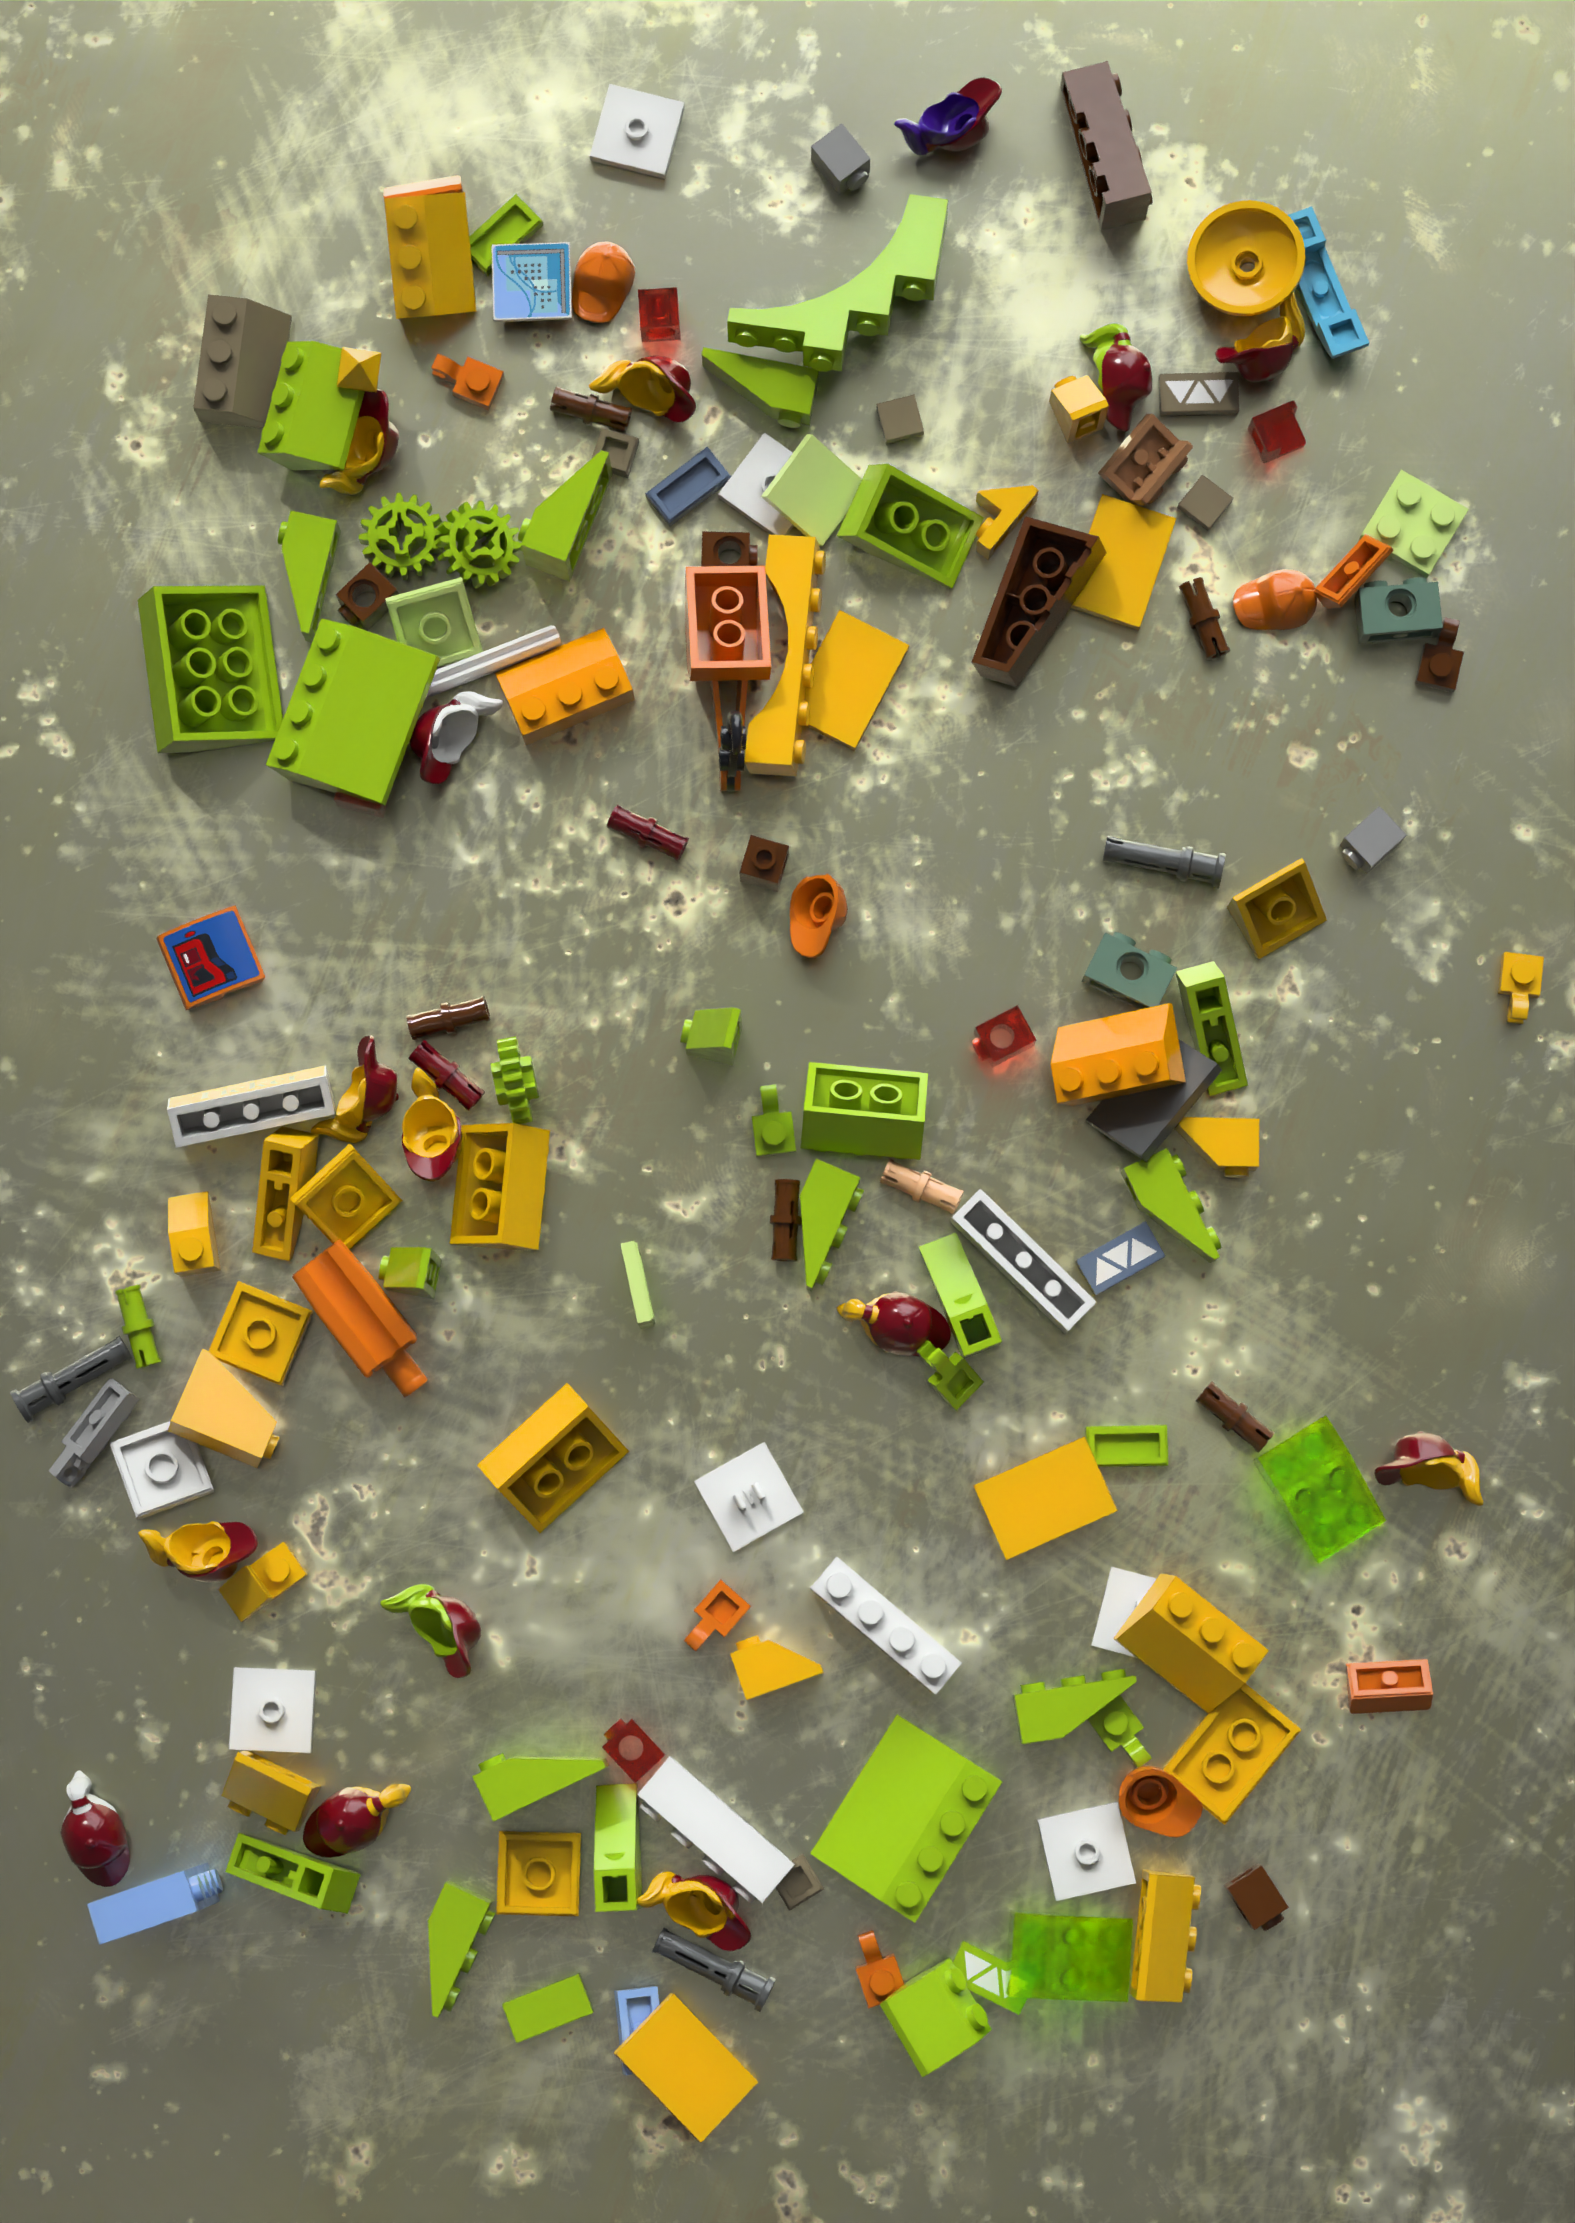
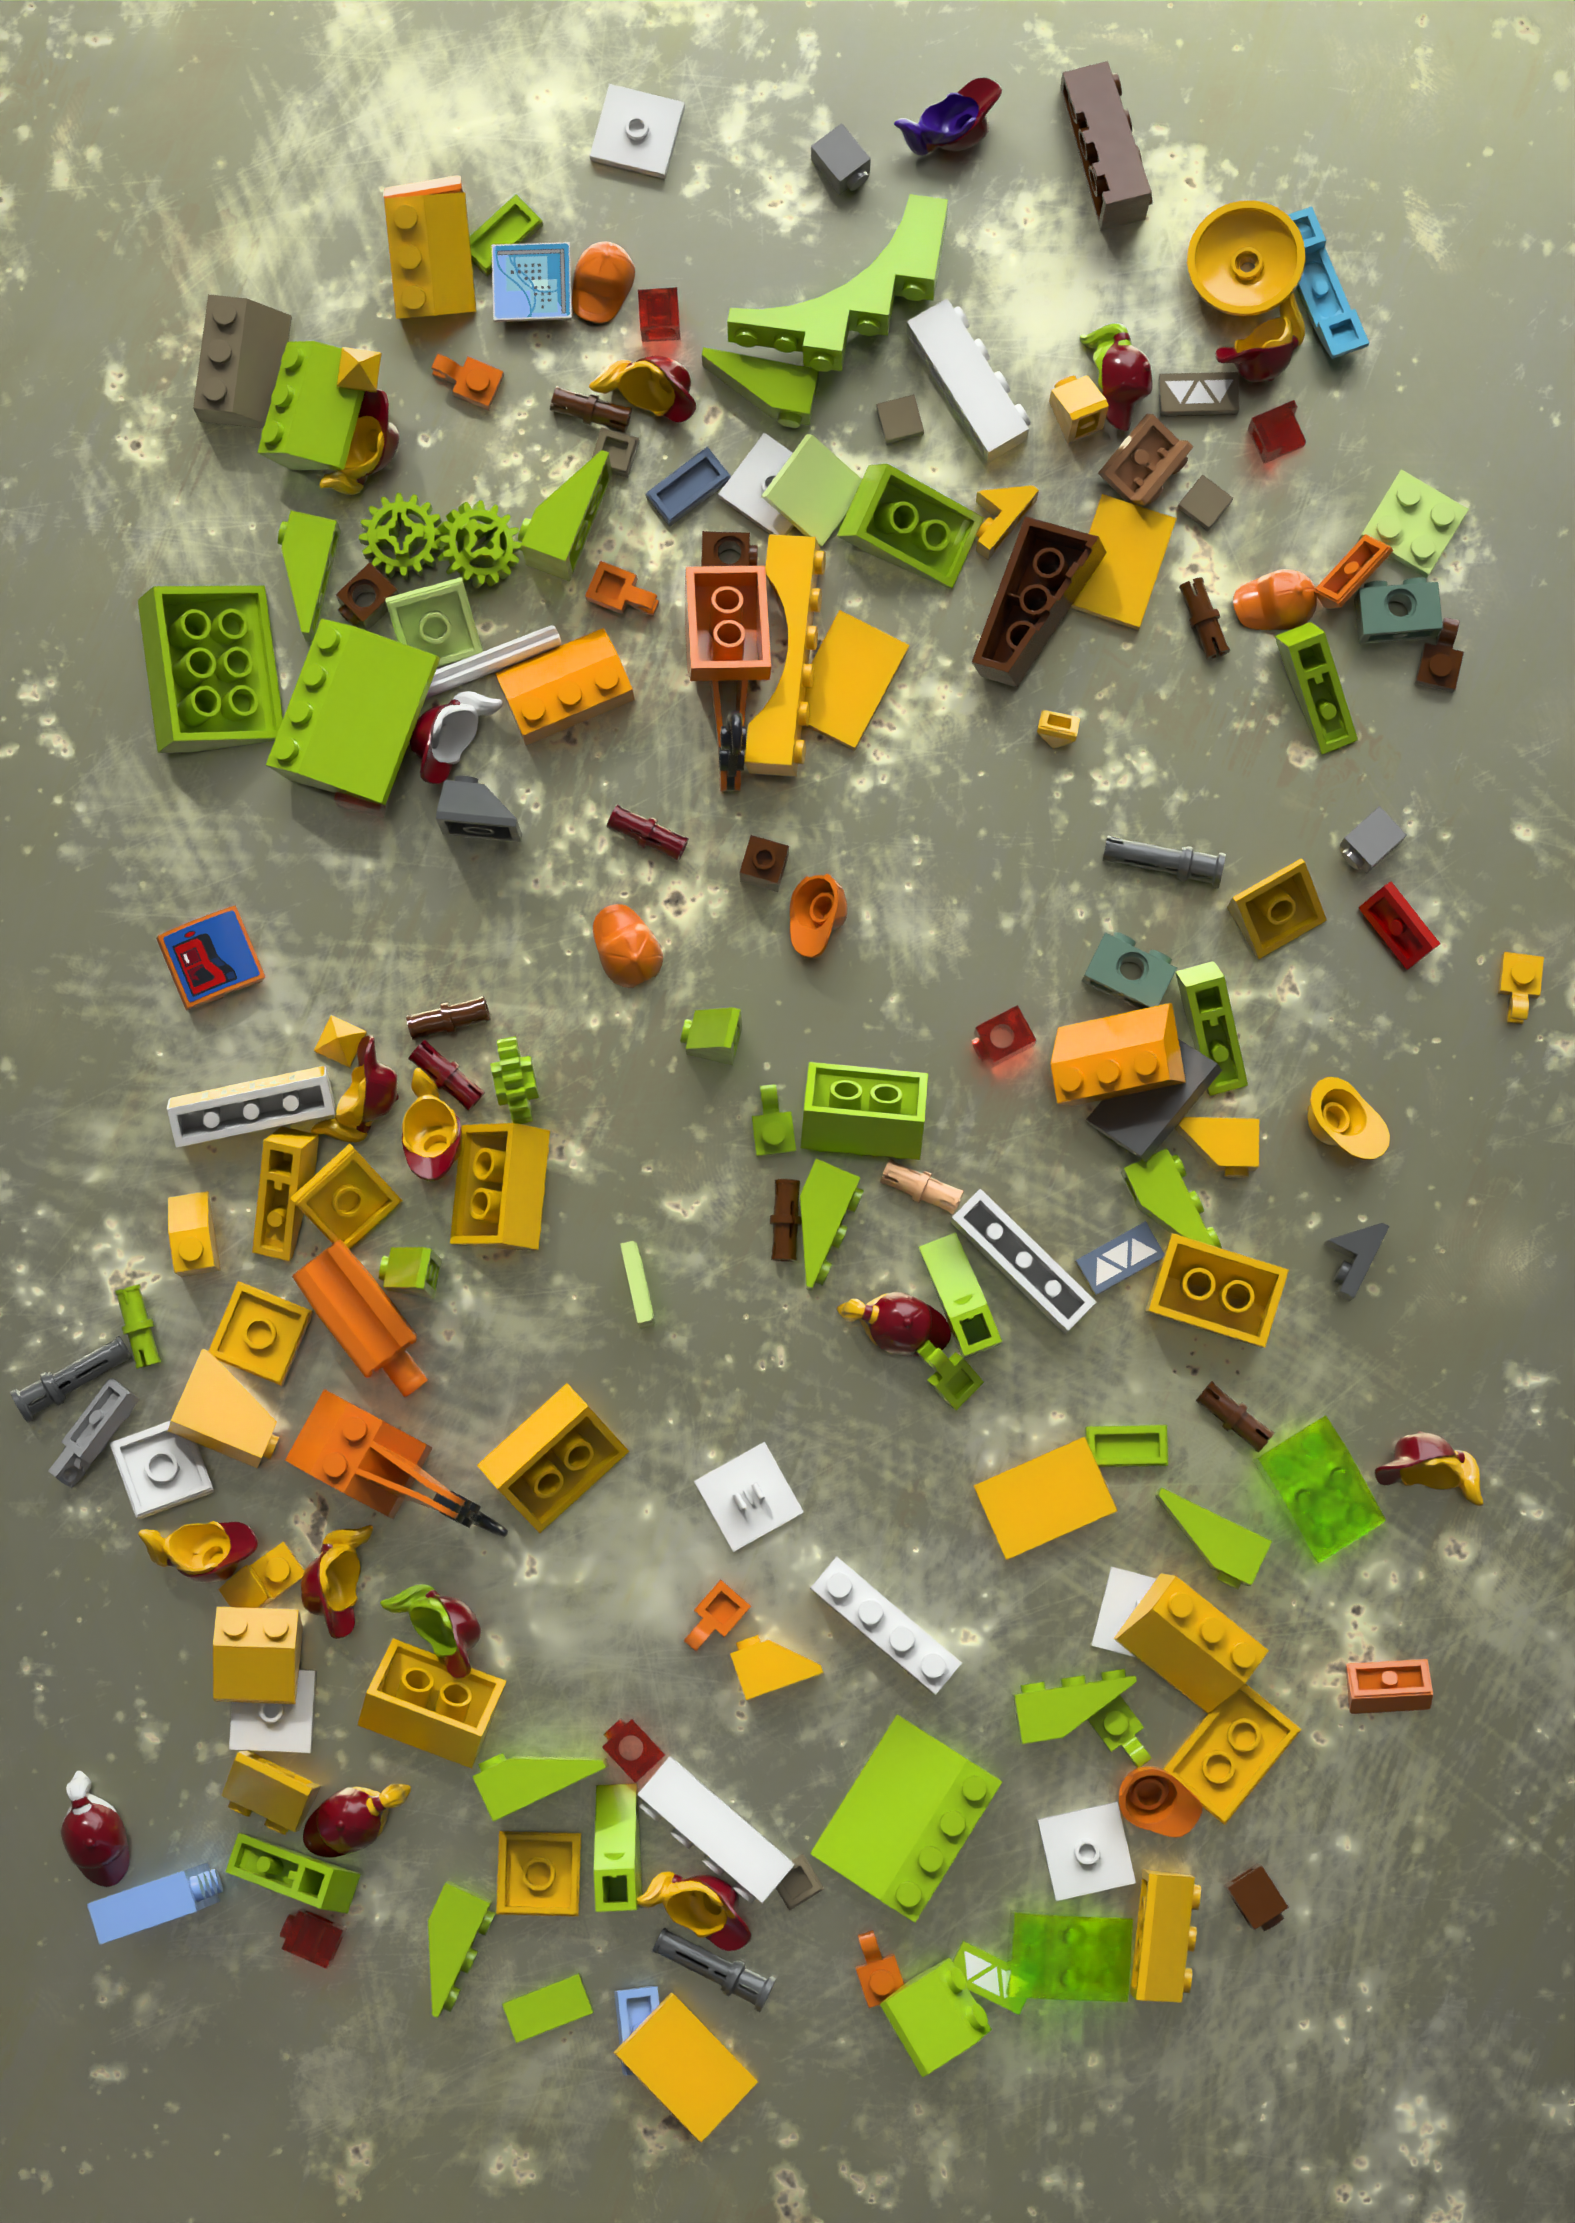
none -> yellow slope [213,1607,303,1704]
none -> clear red brick [279,1908,348,1969]
none -> orange slope [285,1389,508,1537]
none -> hair [301,1525,373,1639]
none -> yellow slope [314,1015,367,1068]
none -> yellow slope [357,1638,506,1769]
none -> dark grey slope [436,776,522,842]
none -> orange plate [585,561,659,616]
none -> orange piece [593,904,663,988]
none -> white brick [906,298,1031,463]
none -> yellow slope [1037,710,1080,749]
none -> yellow slope [1145,1233,1289,1348]
none -> lime slope [1155,1487,1272,1590]
none -> lime slope [1275,622,1358,755]
none -> yellow piece [1307,1077,1390,1160]
none -> dark grey slope [1324,1223,1390,1301]
none -> red plate [1358,881,1440,970]

